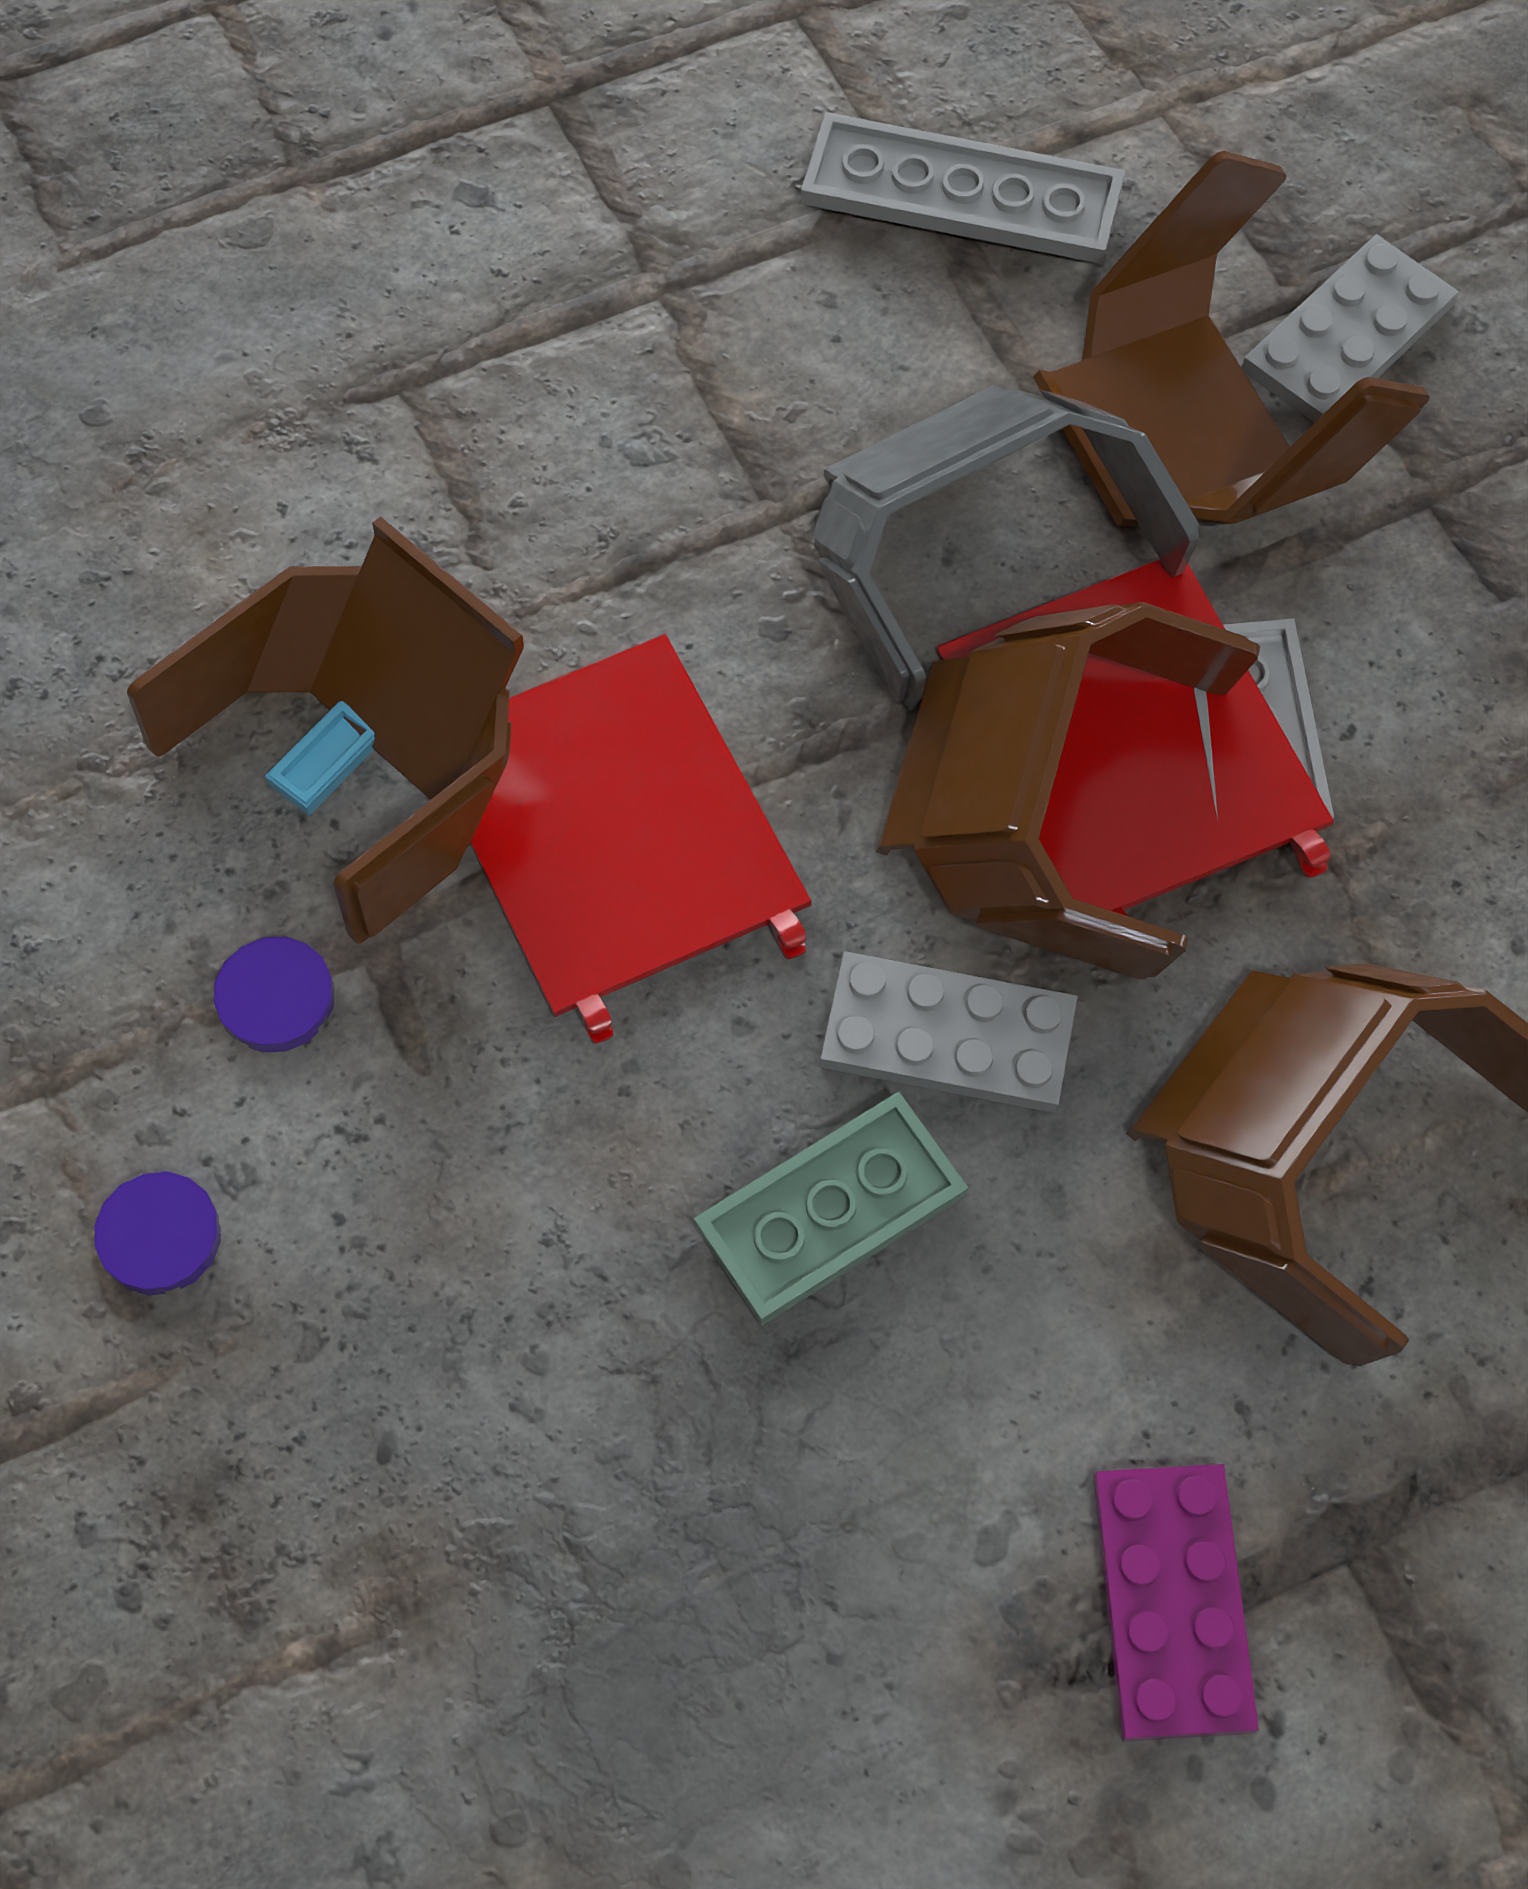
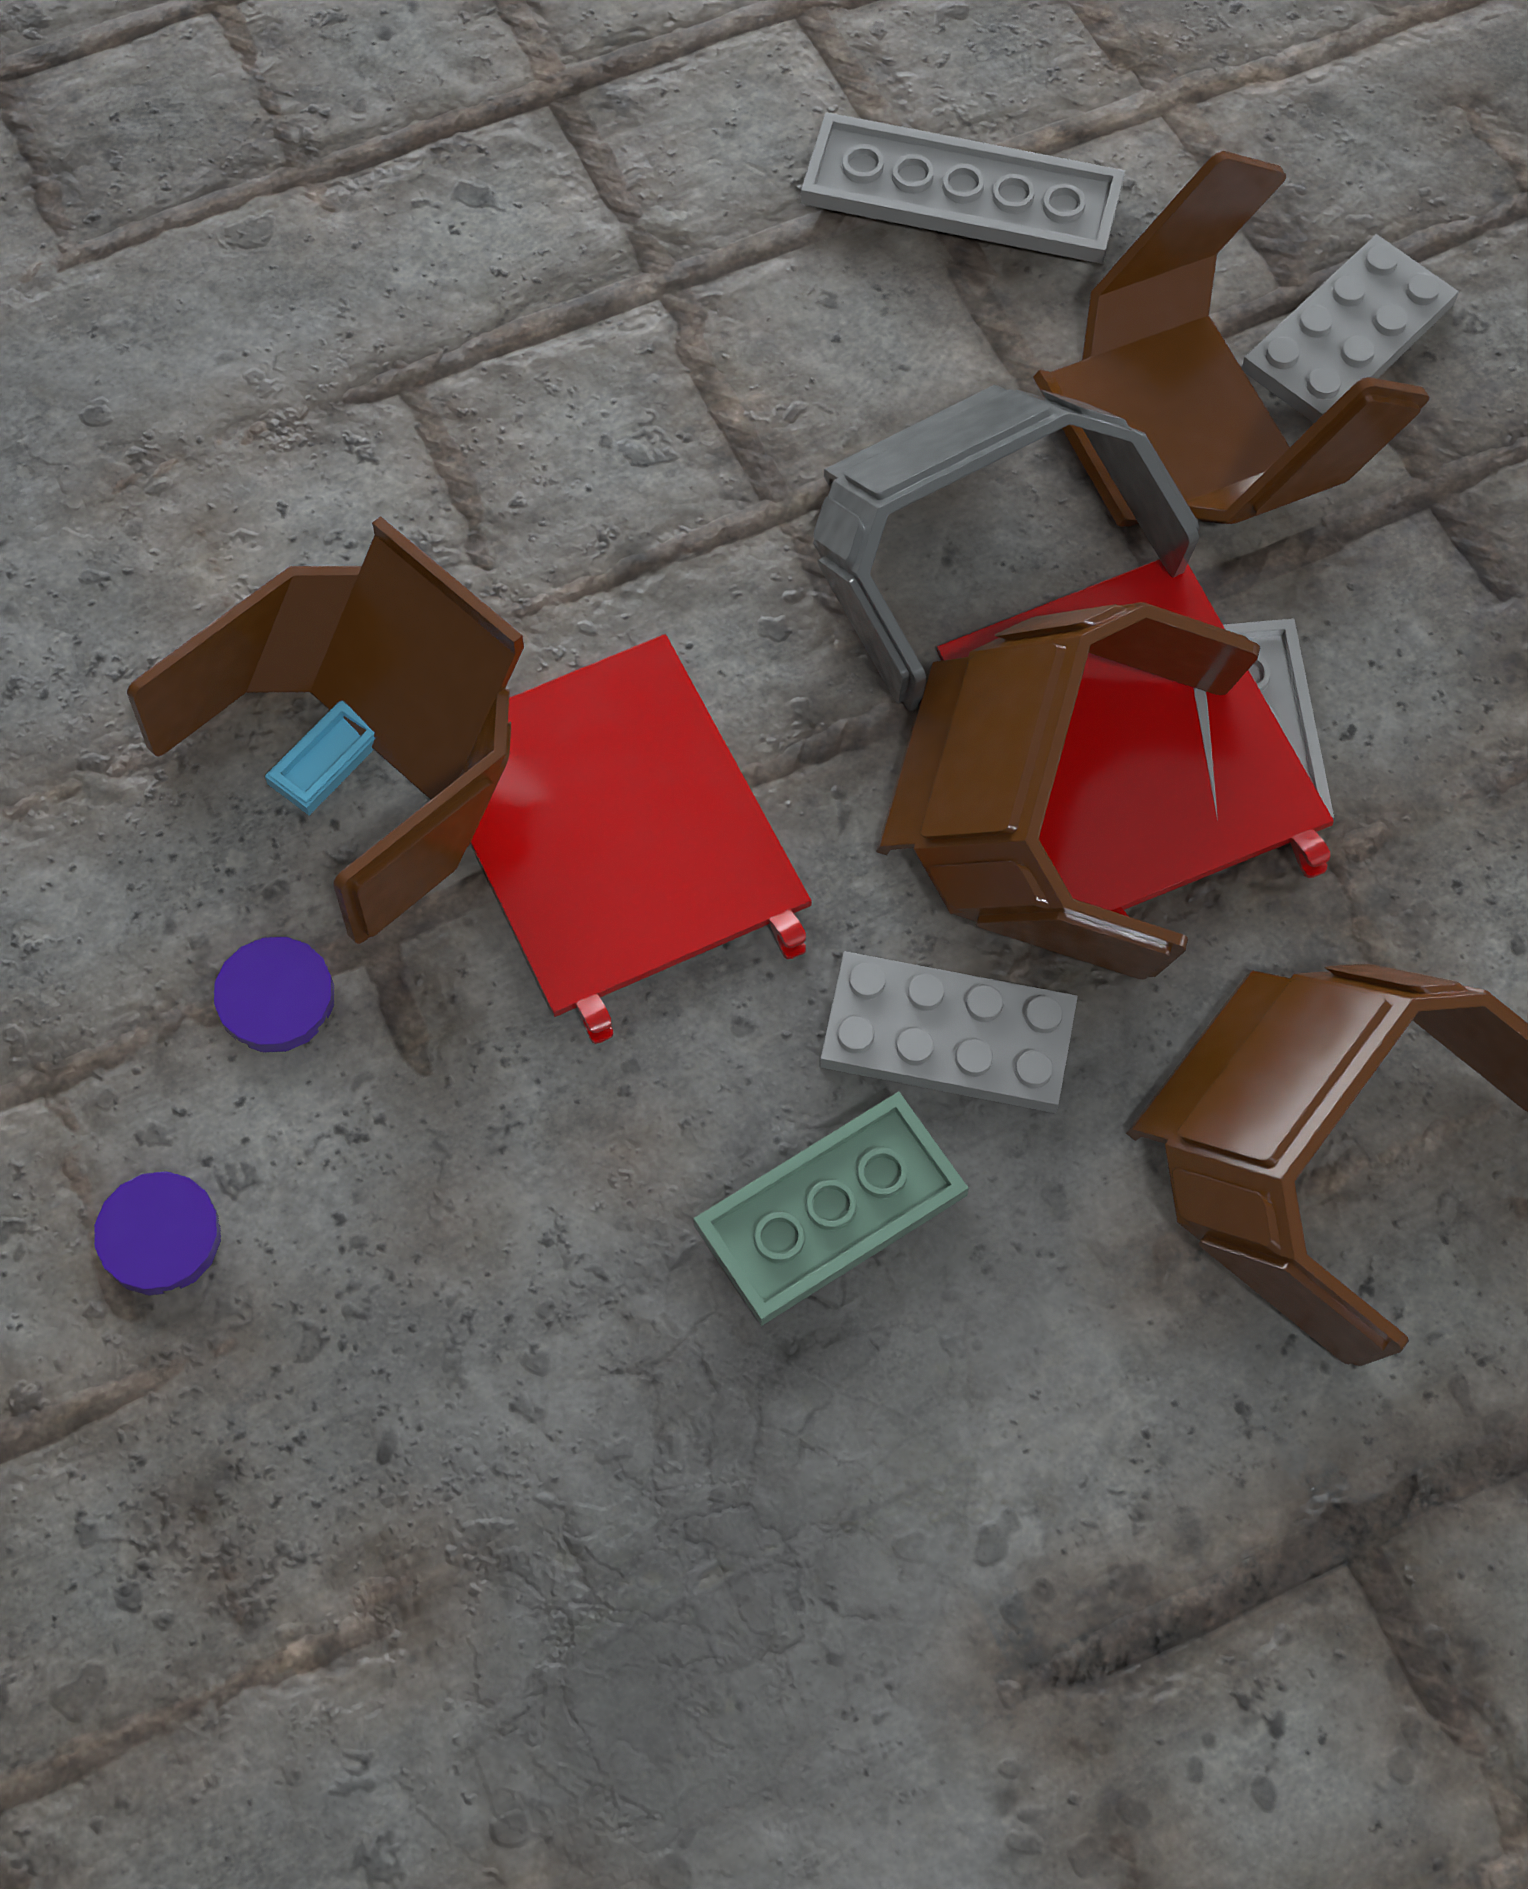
magenta plate [1093,1464,1259,1742] -> none

